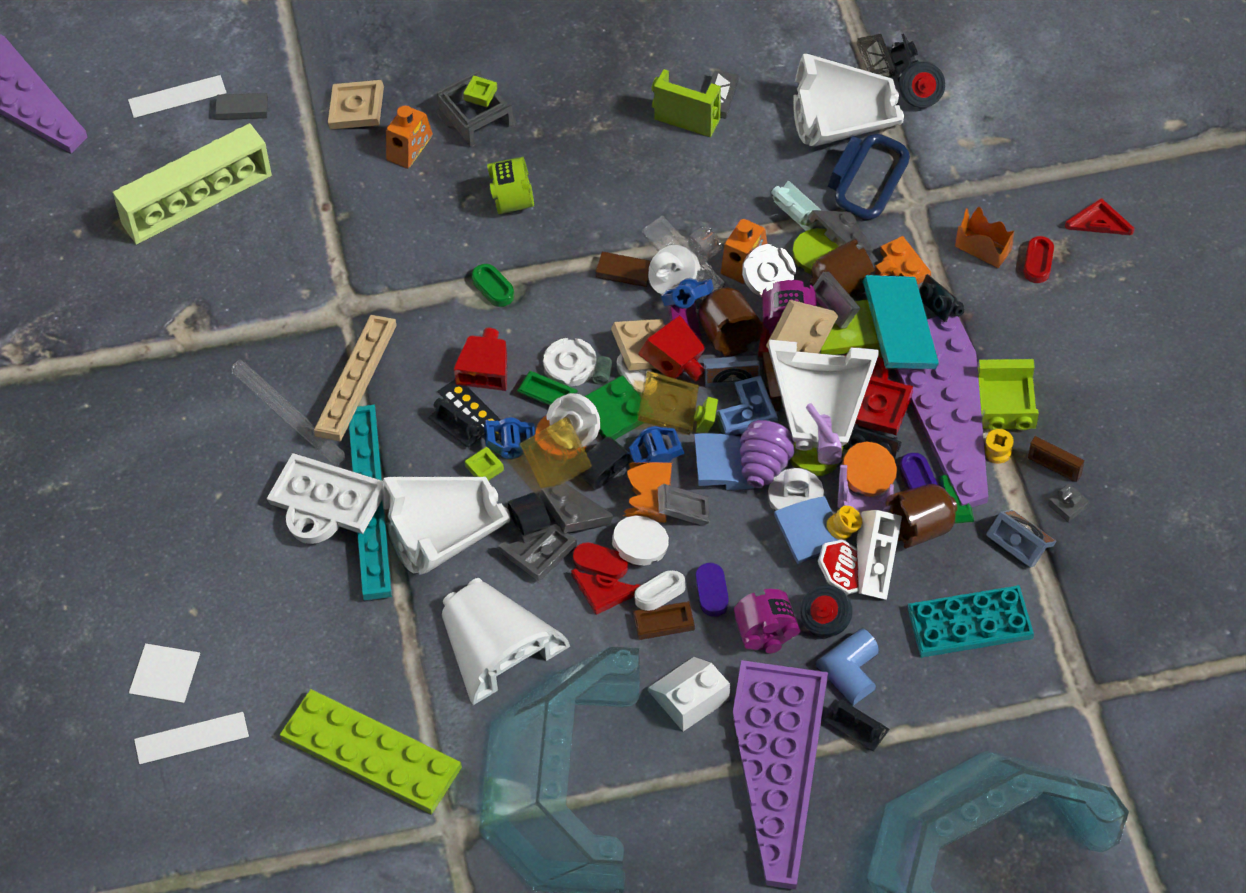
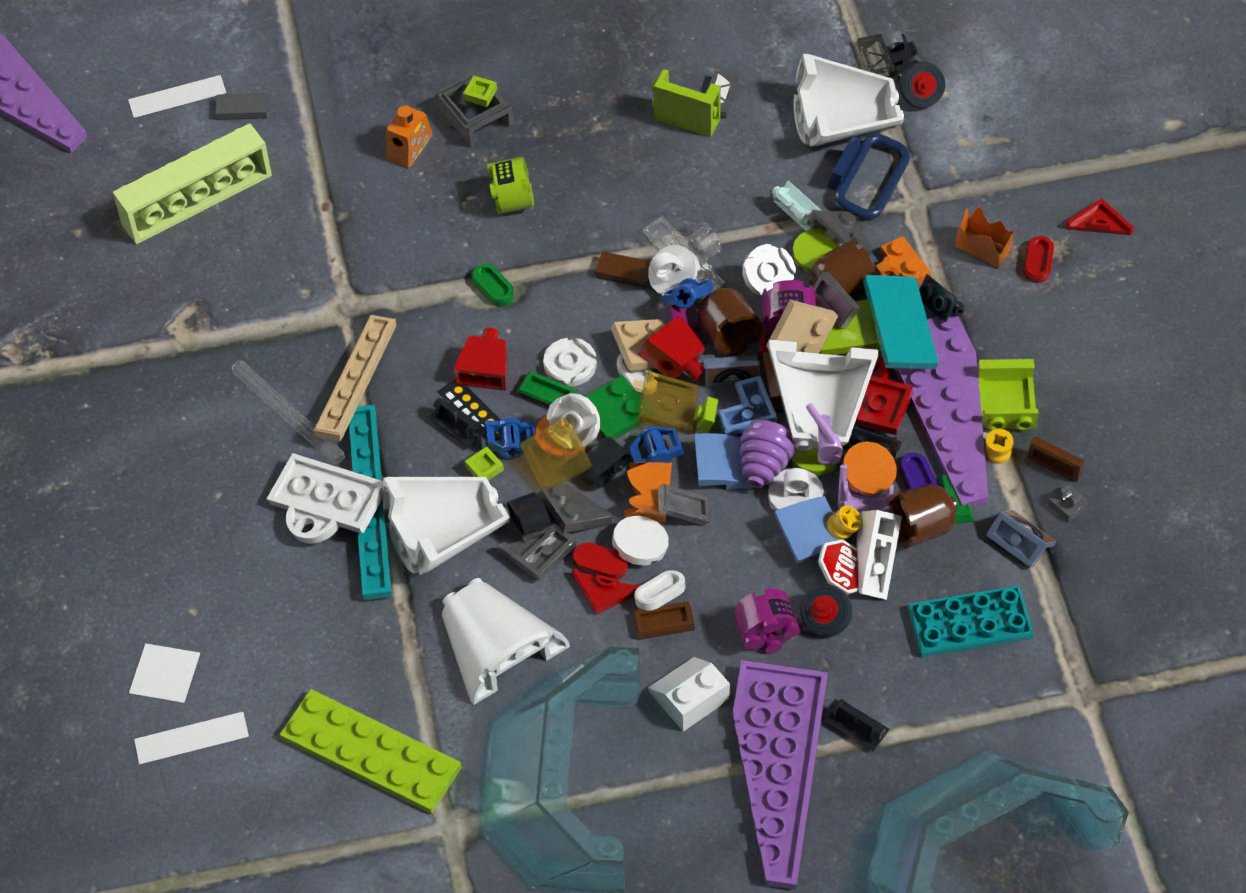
tan plate [328,80,384,129] -> none
sand green piece [593,356,612,384] -> none
dark purple tile [696,563,729,617] -> none
orange torso [721,219,767,284] -> none
medium blue brick [815,628,879,706] -> none

